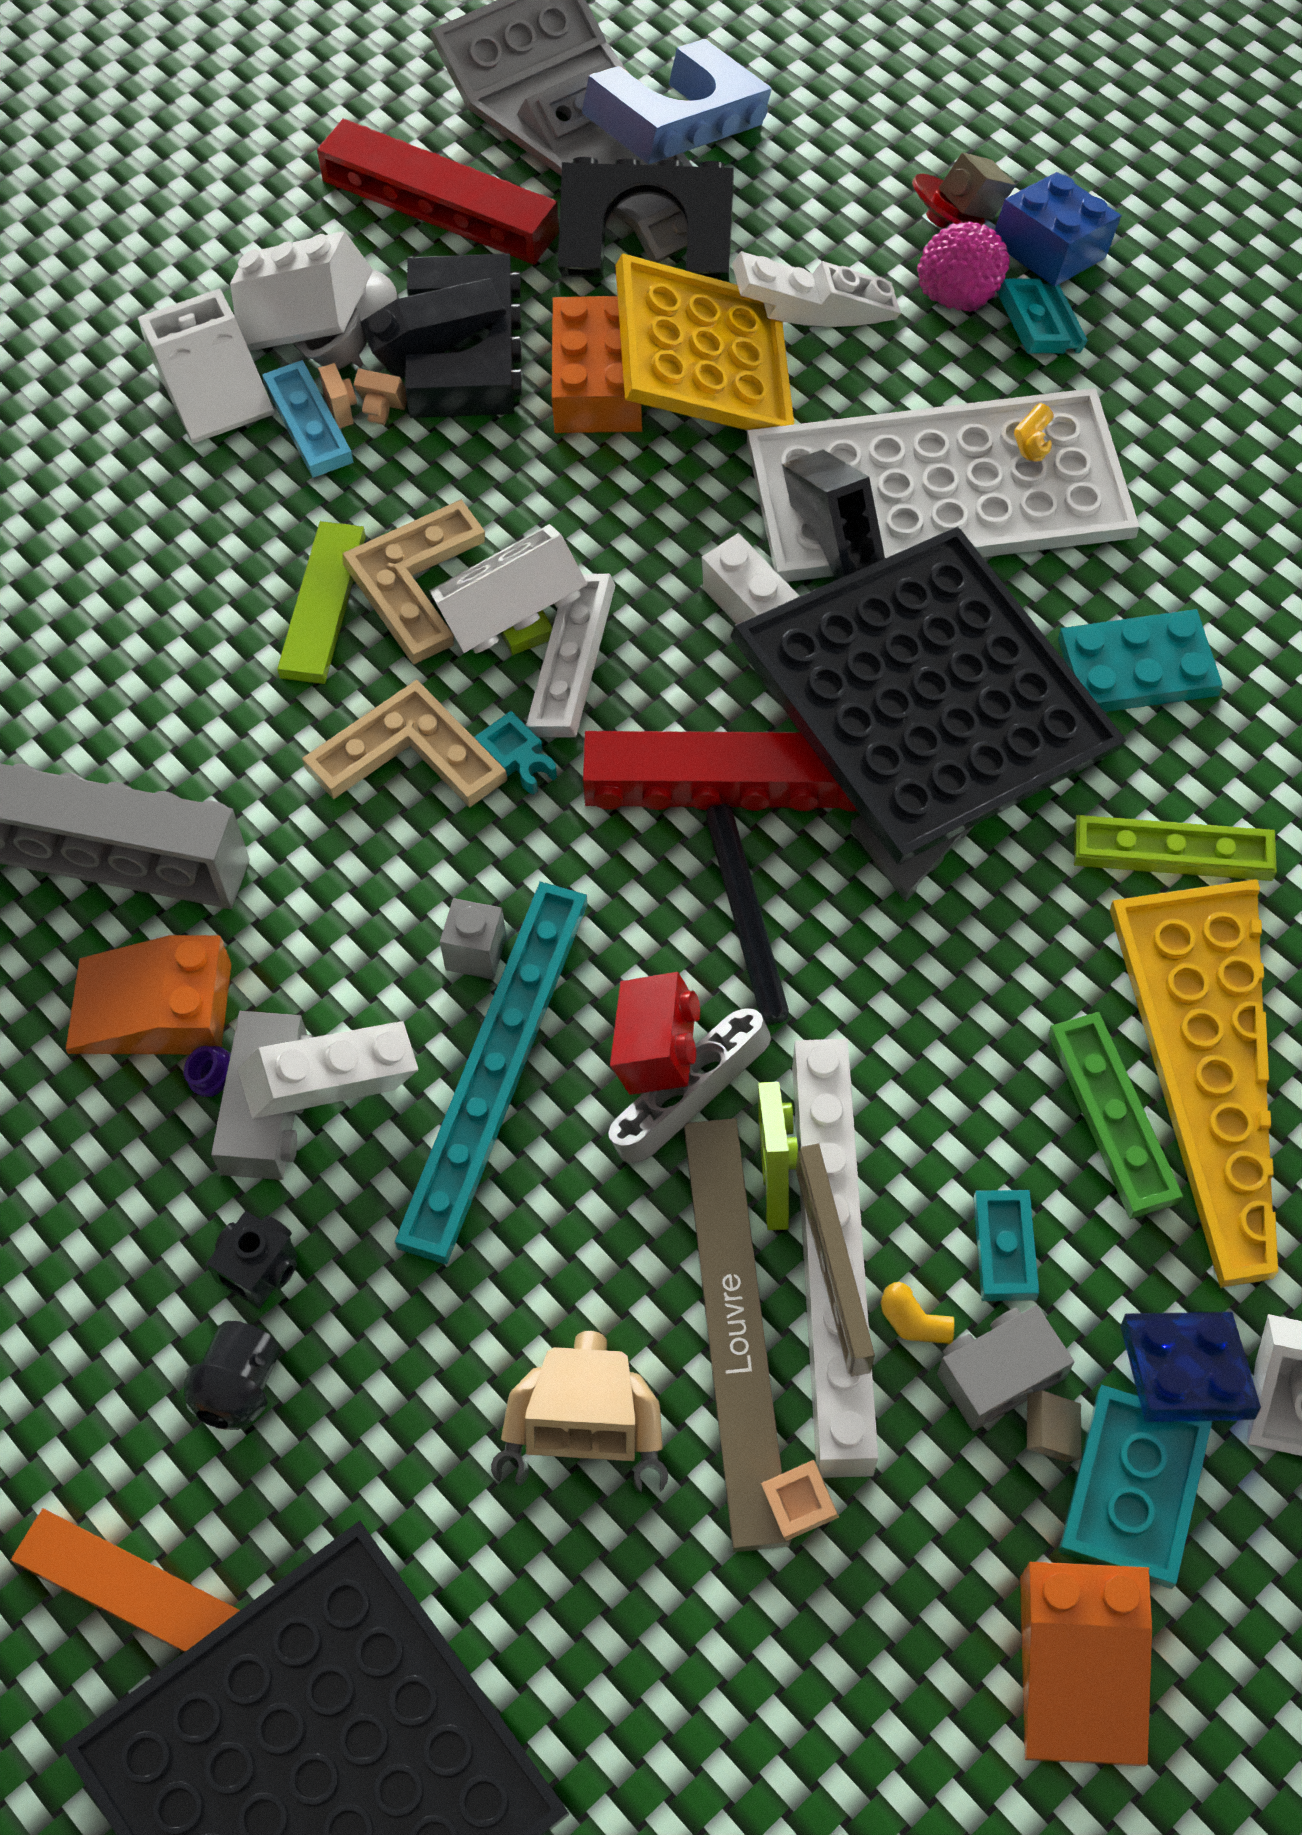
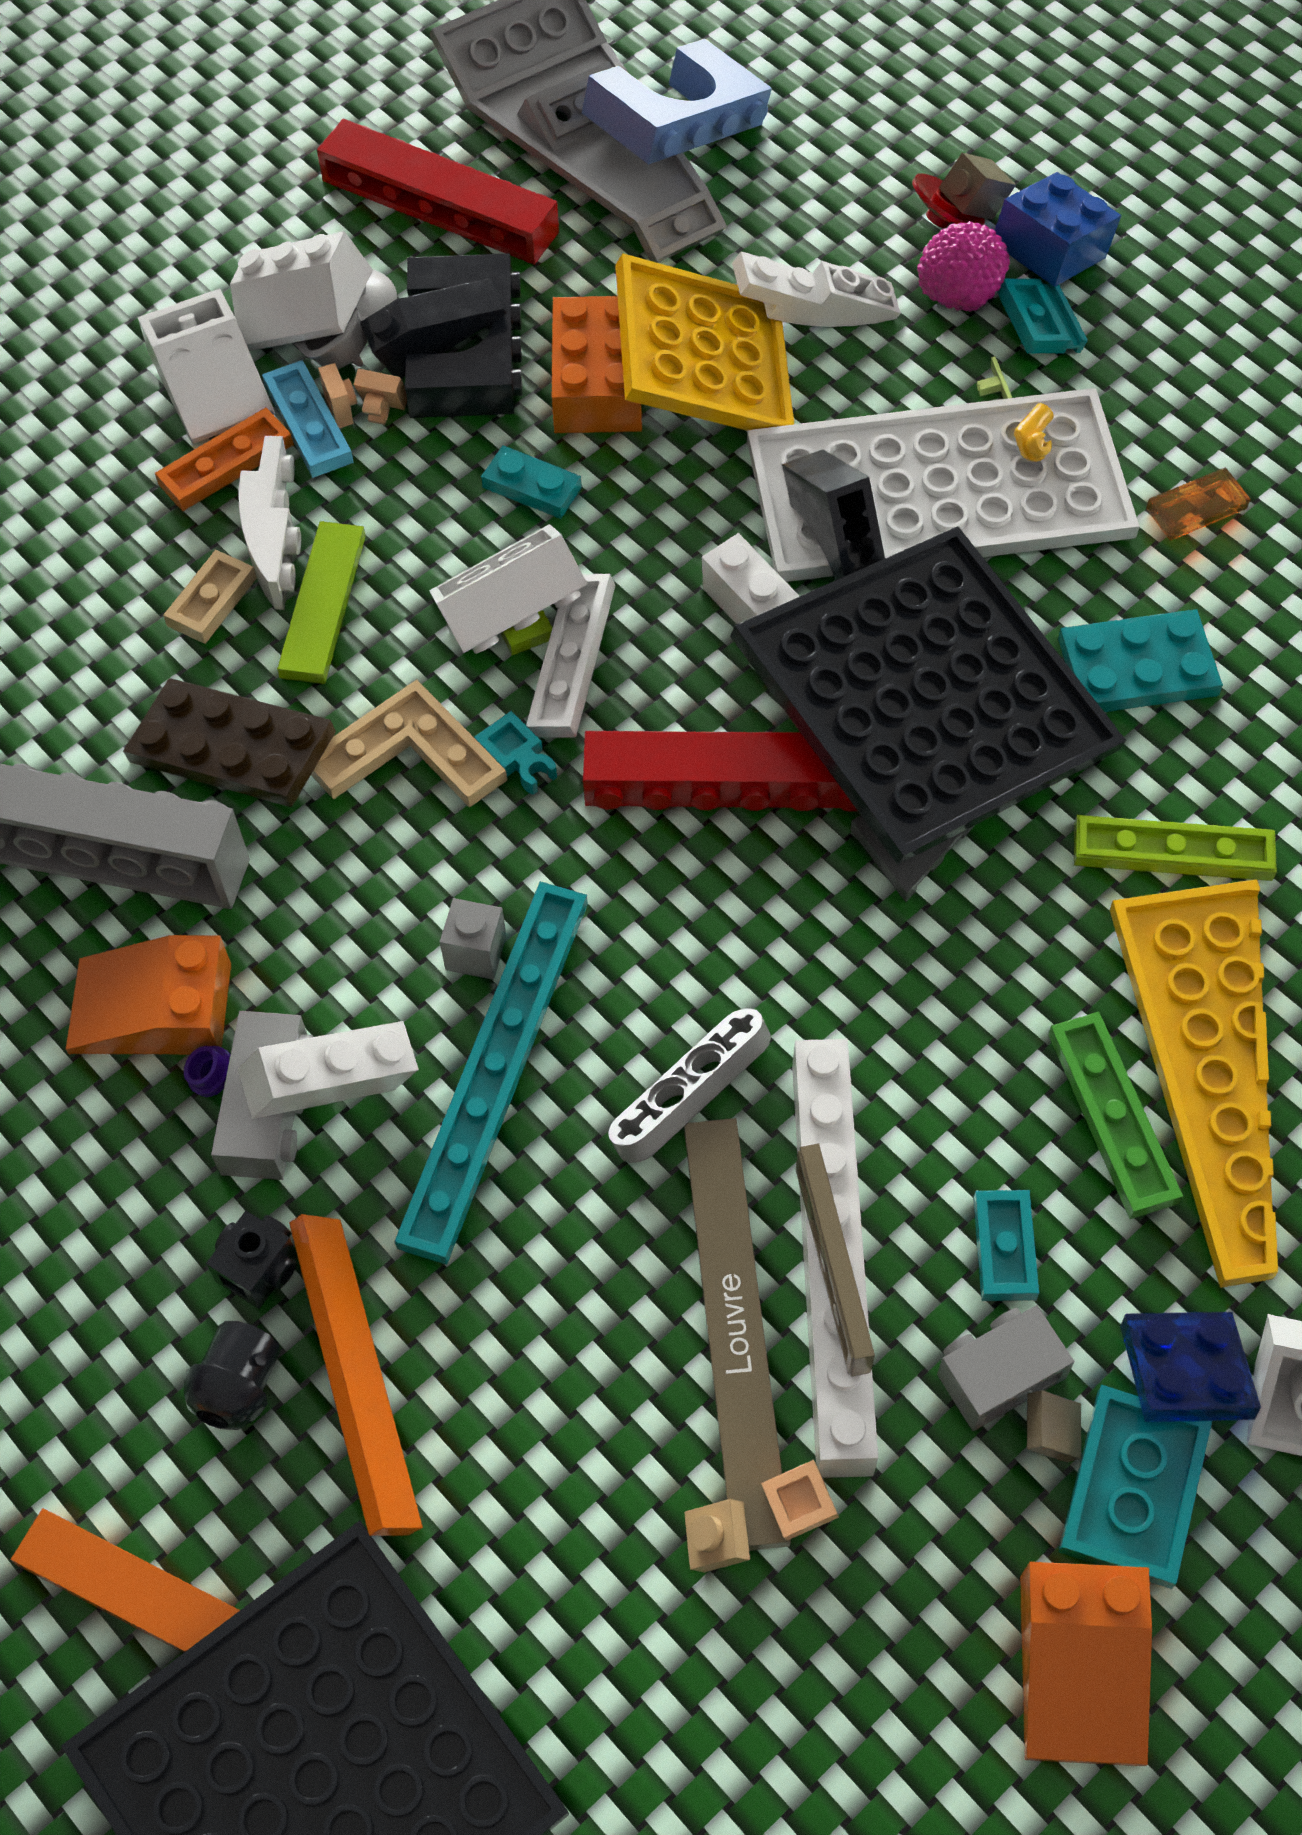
tan plate [342,499,485,665] -> none
tan torso [491,1331,668,1494] -> none
black arch [558,157,734,282] -> none
red brick [610,972,700,1095] -> none
black axle [706,803,789,1025] -> none
lime wing [758,1082,798,1230] -> none
yellow arm [880,1282,954,1344] -> none
none -> dark brown plate [123,678,336,807]
none -> orange plate [155,407,294,512]
none -> tan plate [163,550,257,644]
none -> white slope [239,436,301,610]
none -> orange tile [289,1214,423,1536]
none -> teal plate [481,445,582,519]
none -> tan plate [684,1499,750,1572]
none -> yellowish green piece [977,356,1012,399]
none -> clear orange tile [1146,467,1250,541]

